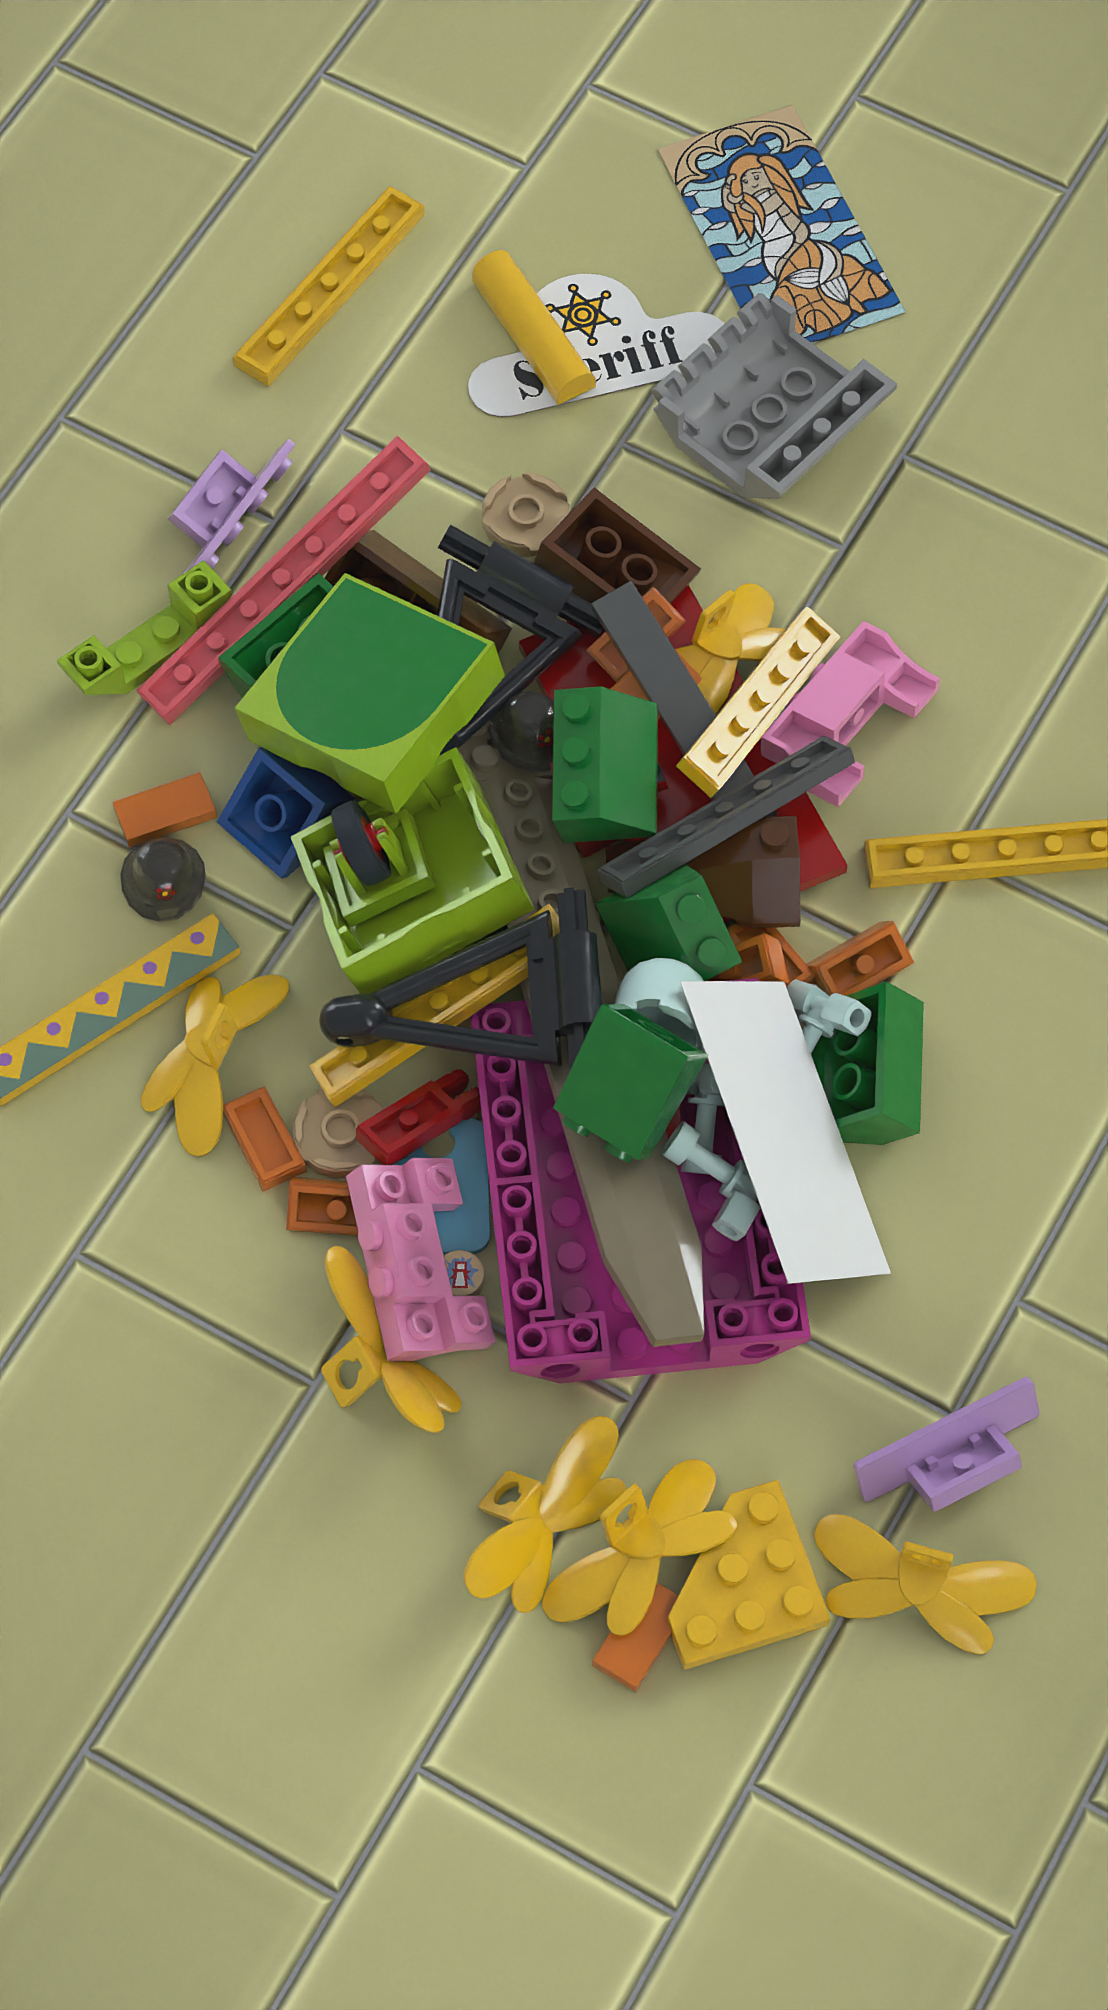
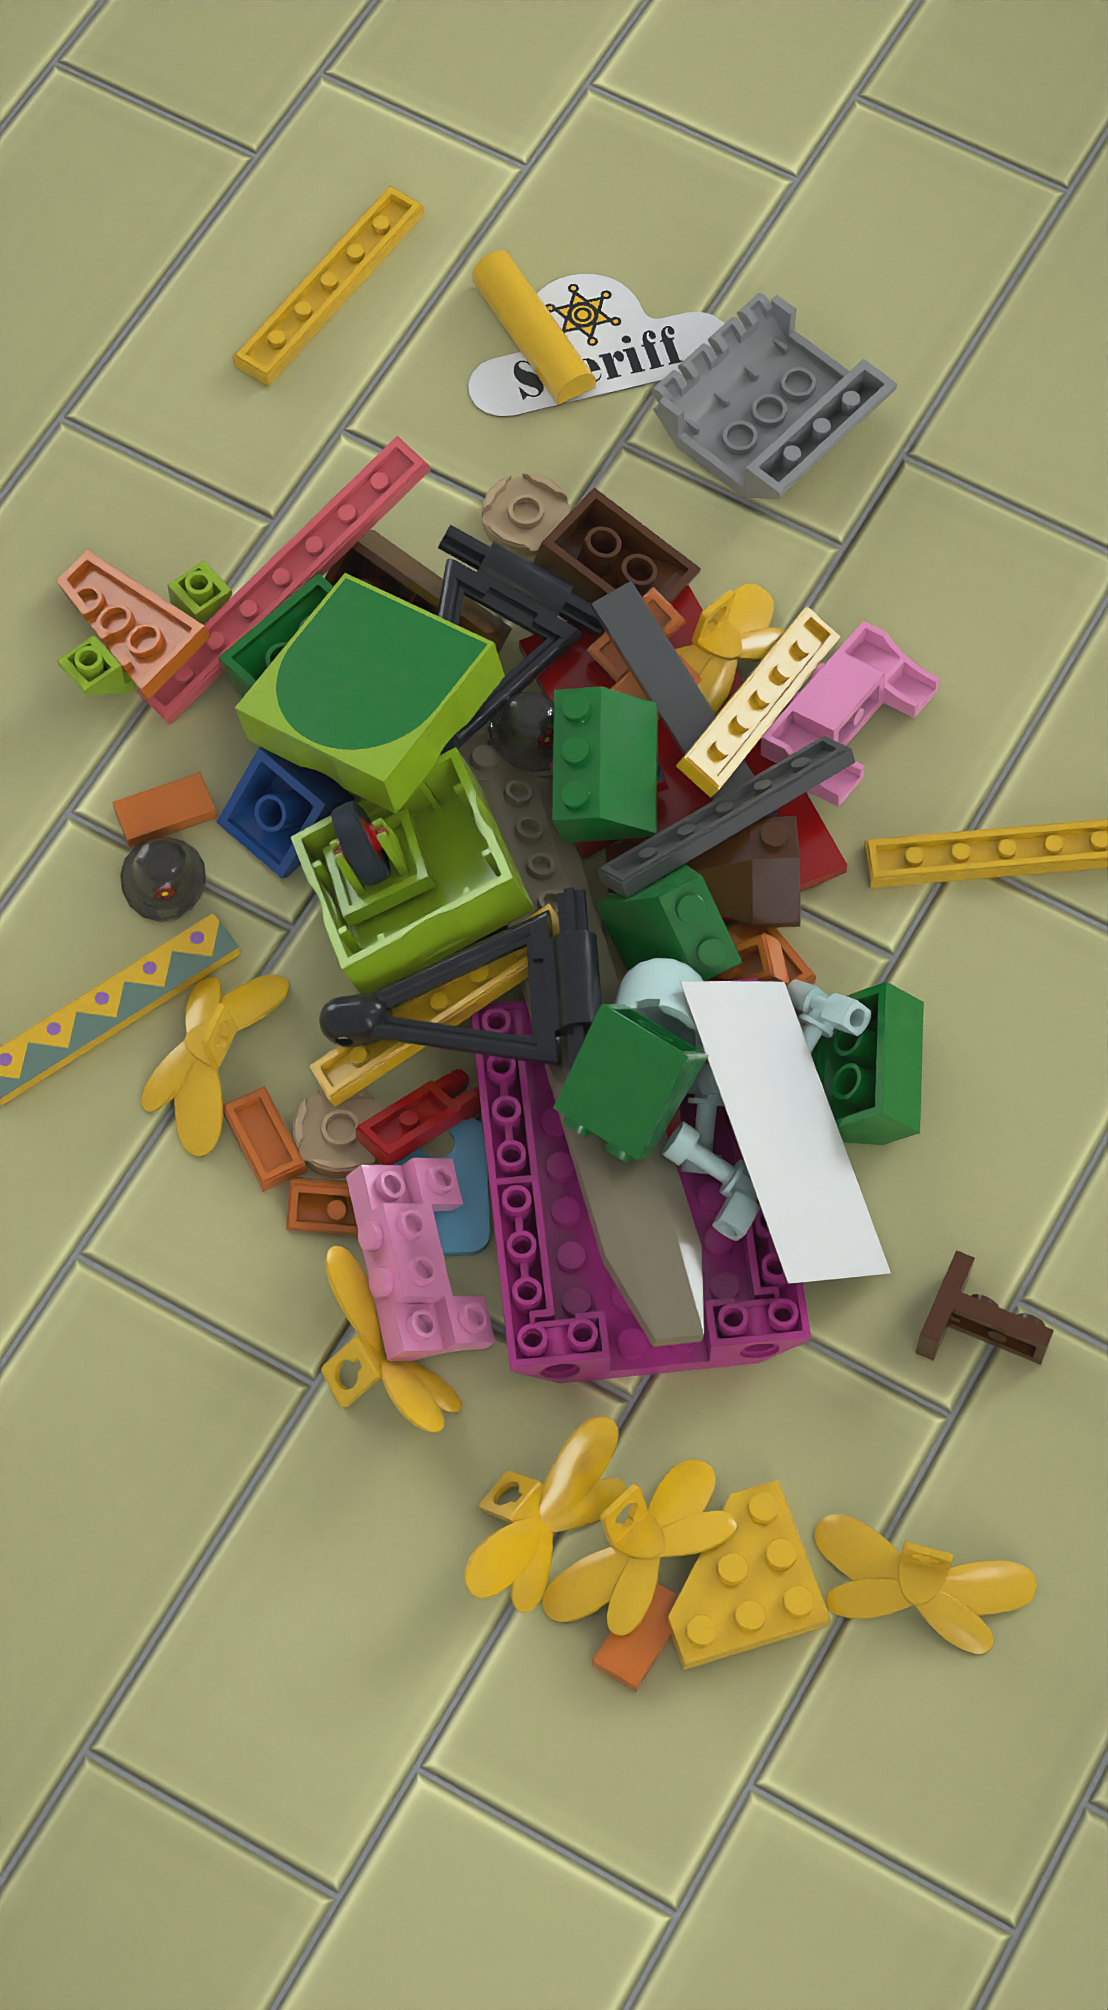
lavender bracket [168,439,295,574] -> none
tile [444,1250,484,1296] -> none
sticker [657,105,906,344] -> none
orange slope [807,921,914,996] -> none
lavender bracket [853,1377,1039,1512] -> none
none -> orange wing [56,550,211,700]
none -> reddish brown bracket [915,1250,1054,1365]

